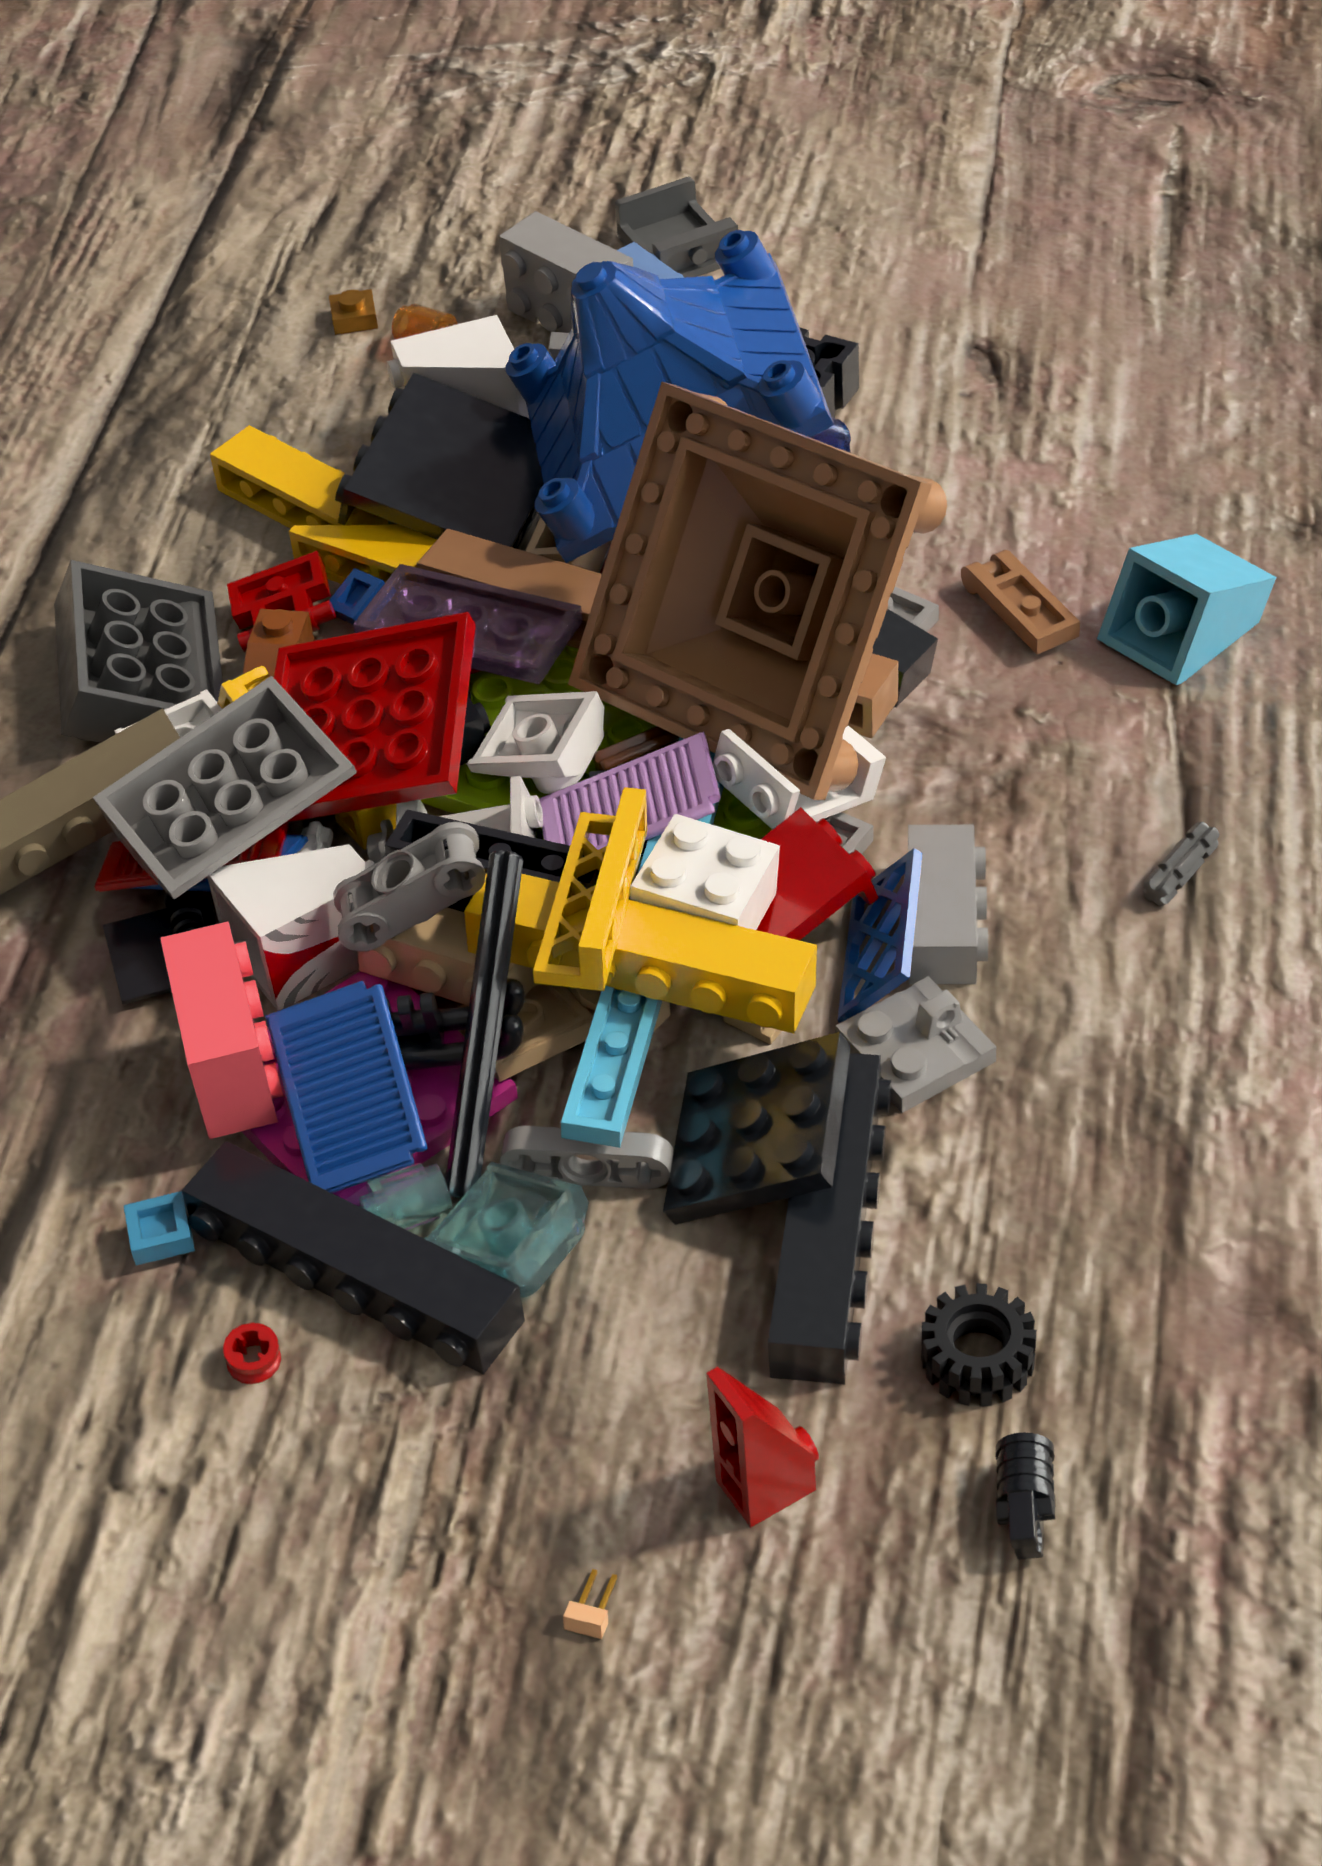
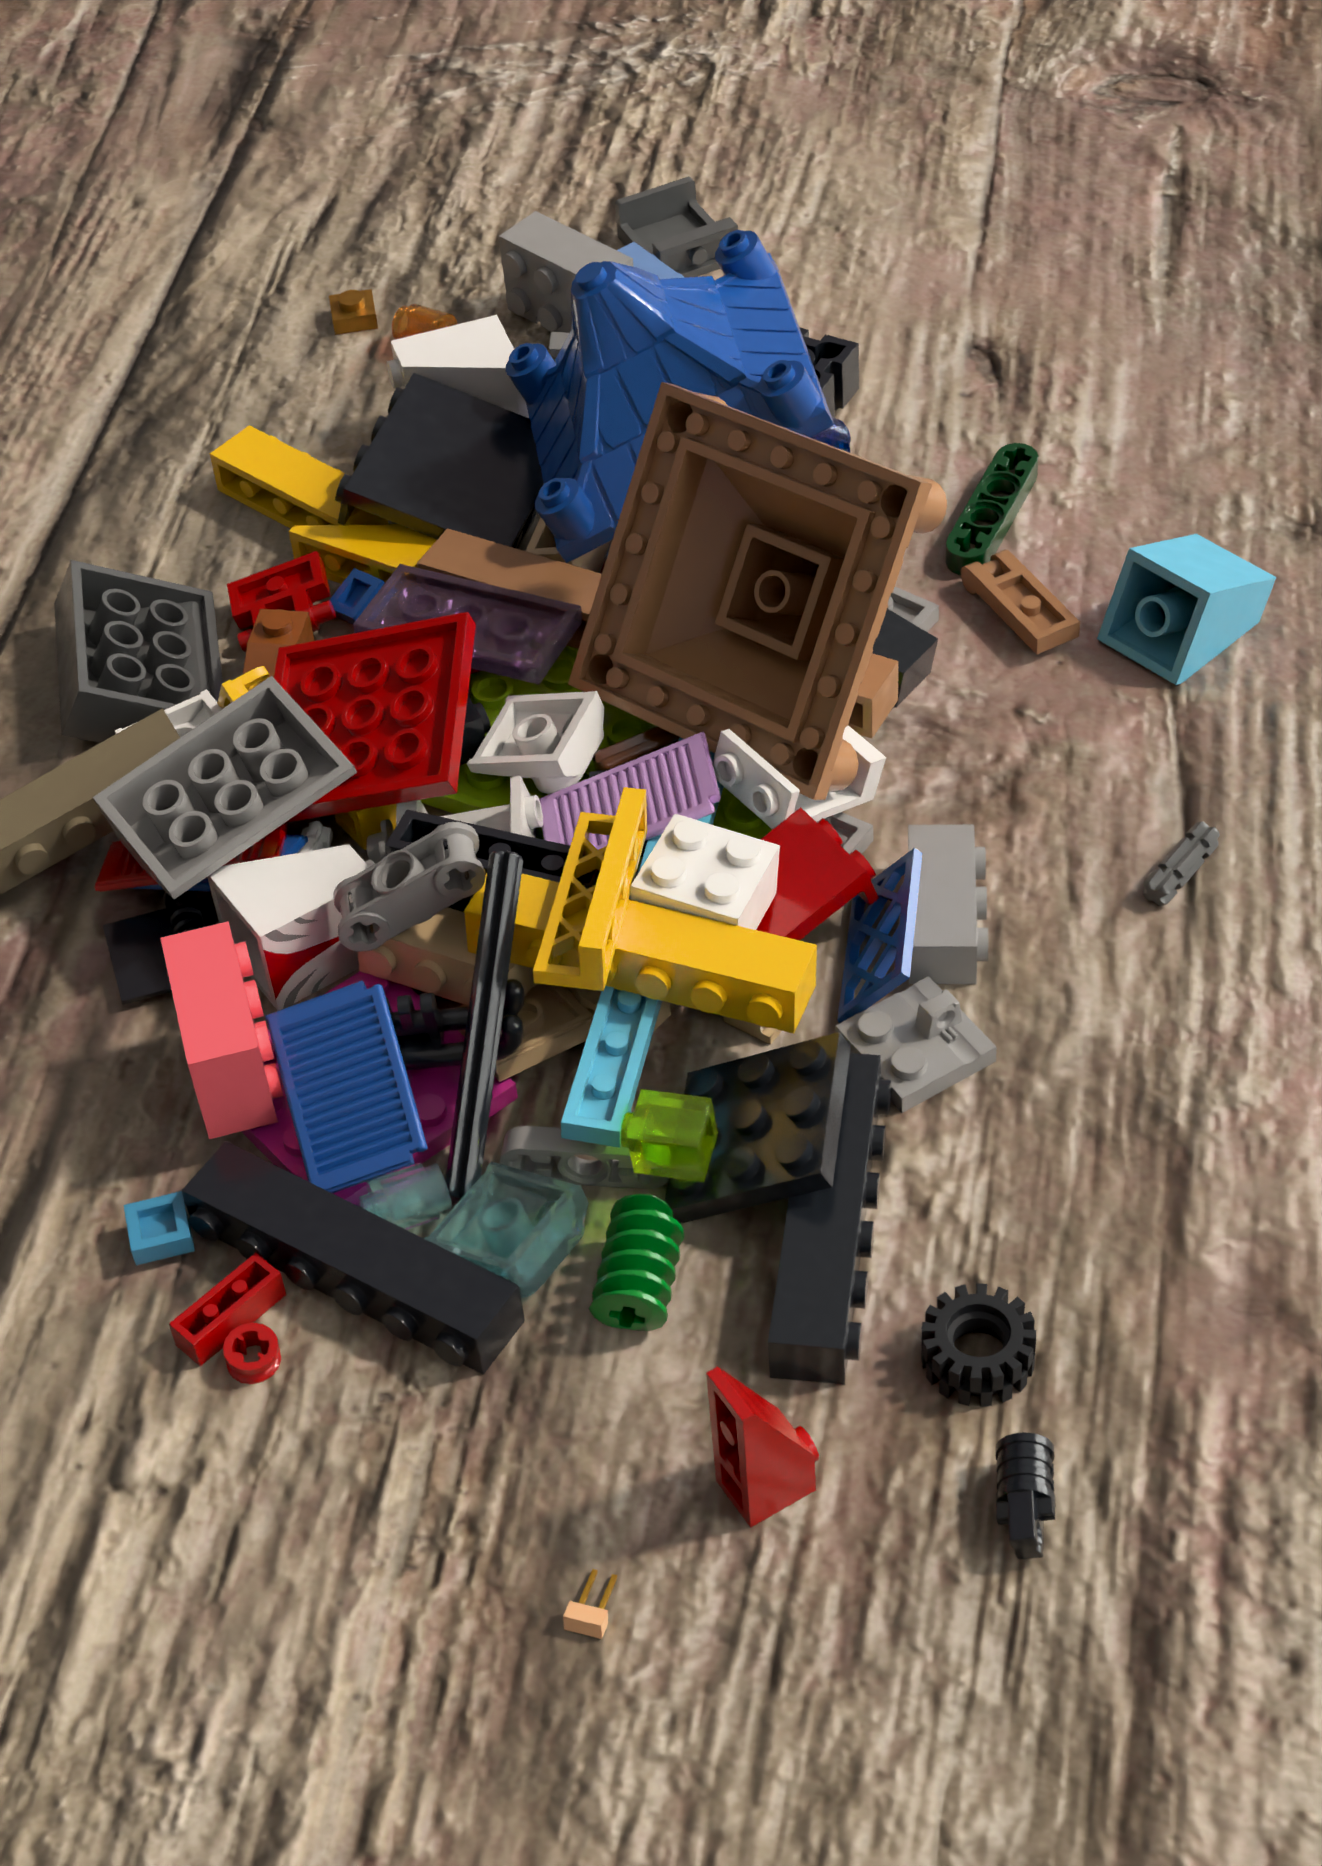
none -> red piece [169,1252,287,1367]
none -> green piece [588,1194,684,1331]
none -> clear neon green brick [621,1089,718,1182]
none -> dark green beam [945,443,1039,575]

